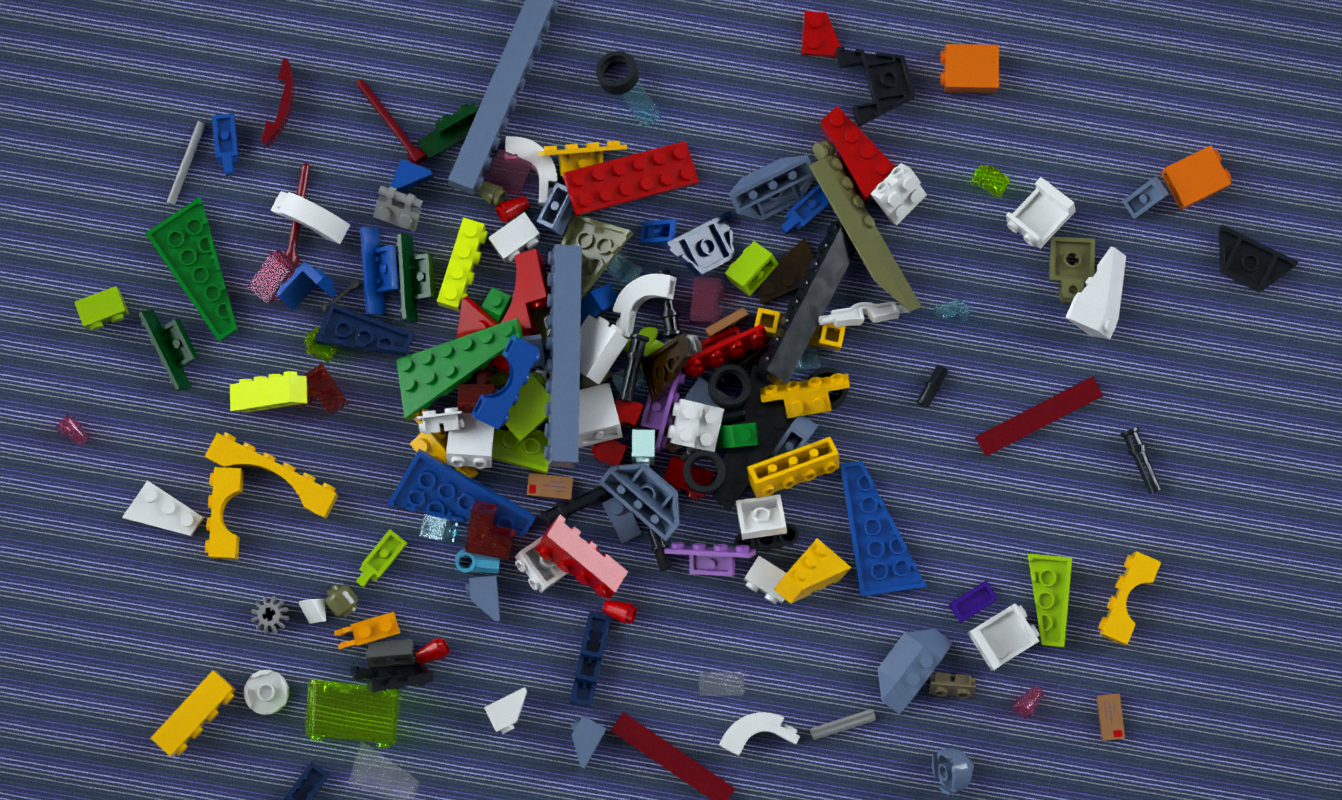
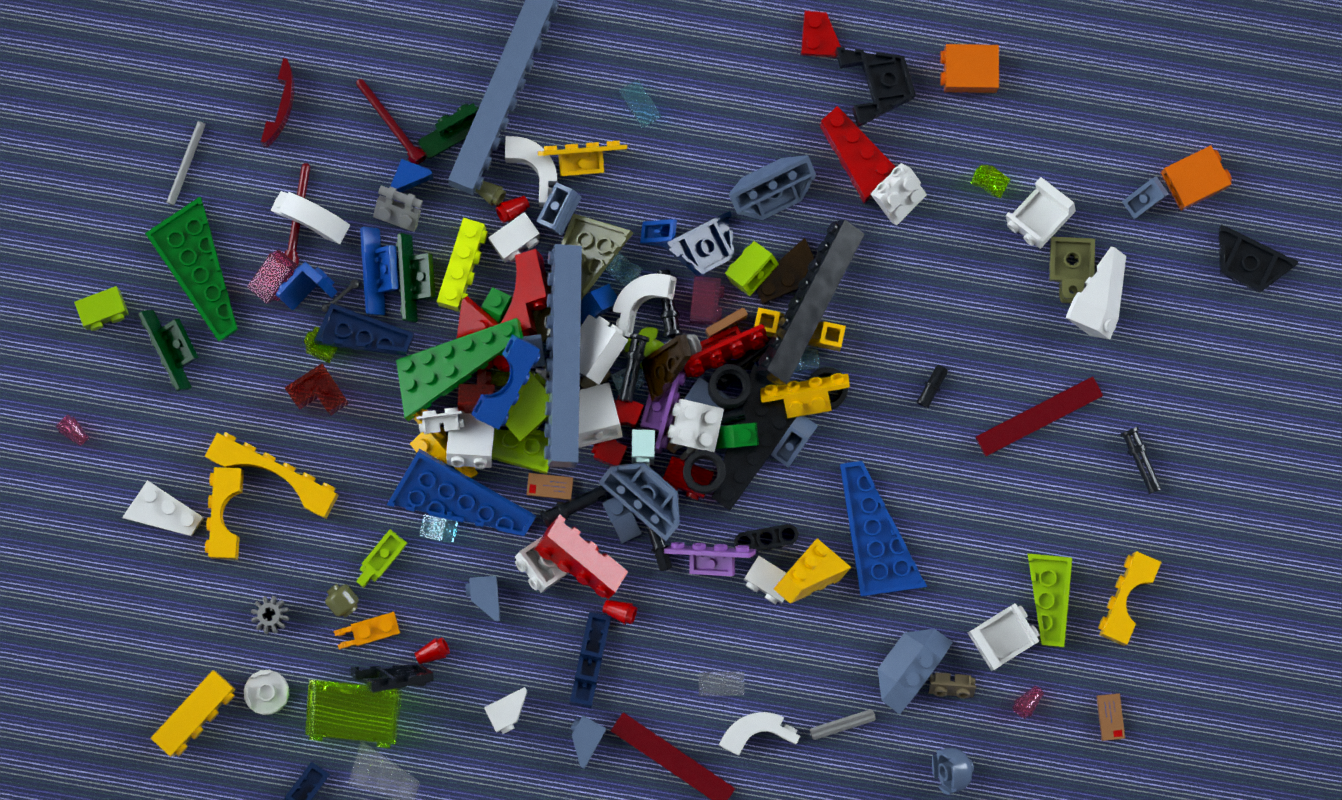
blue hinge [212,113,239,176] -> none
neon yellow brick [230,371,307,413] -> none
white slope [299,599,326,624] -> none
dark grey panel [366,639,414,668] -> none
medium azure piece [455,549,500,574] -> none
clear red brick [465,501,516,560] -> none
clear pink piece [486,148,533,196] -> none
red plate [562,141,700,216] -> none
black tyre [596,51,639,95] -> none
white plate [736,494,787,540] -> none
yellow brick [747,437,840,498] -> none
blue hinge [780,184,830,235] -> none
olive hinge [809,140,922,312] -> none
white piece [818,302,910,327] -> none
clear light blue bracket [934,298,970,323] -> none
dark purple tile [948,580,998,623] -> none

